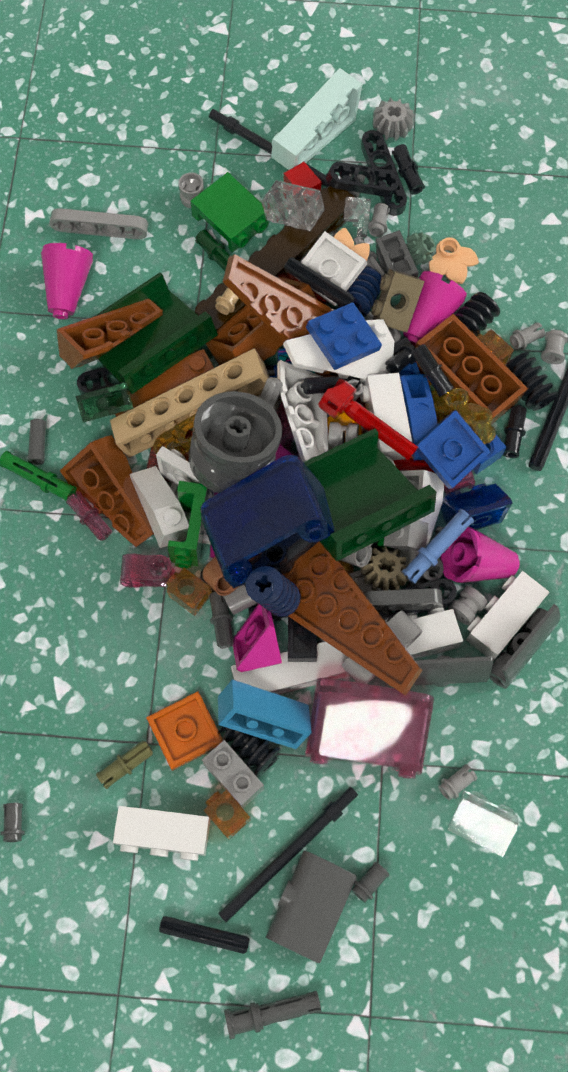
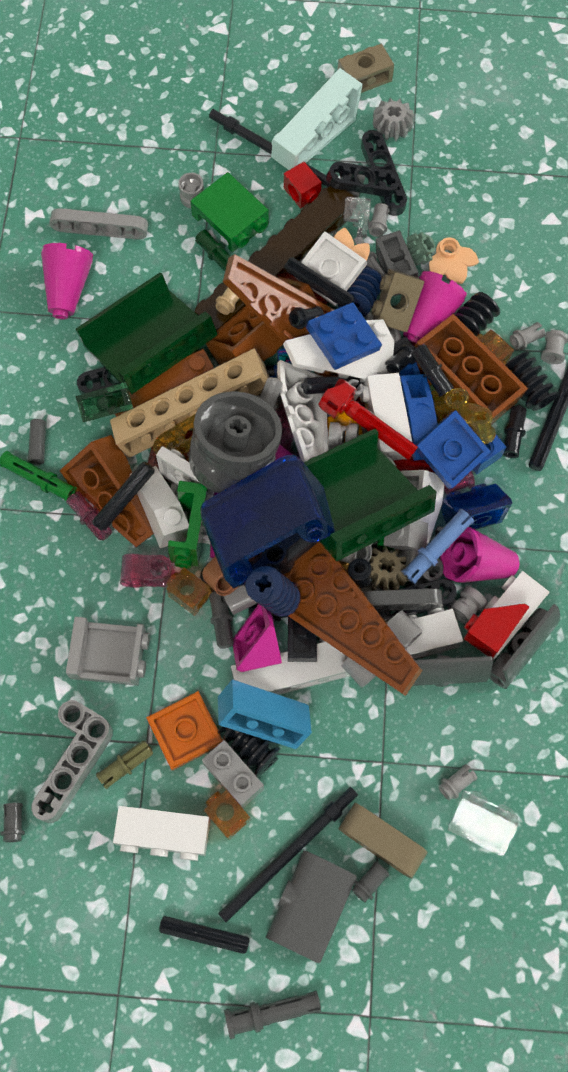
dark orange wedge [57,299,163,369] -> none
clear brick [261,180,325,231] -> none
clear pink windscreen [305,678,434,779] -> none
black pin [392,144,425,195] -> none
none -> light grey beam [32,700,113,823]
none -> light grey panel [66,617,150,686]
none -> black axle [92,462,155,531]
none -> black pin [289,306,324,329]
none -> dark tan brick [338,43,394,93]
none -> dark tan beam [338,803,428,879]
none -> black pin [348,558,372,588]
none -> red slope [464,603,530,658]

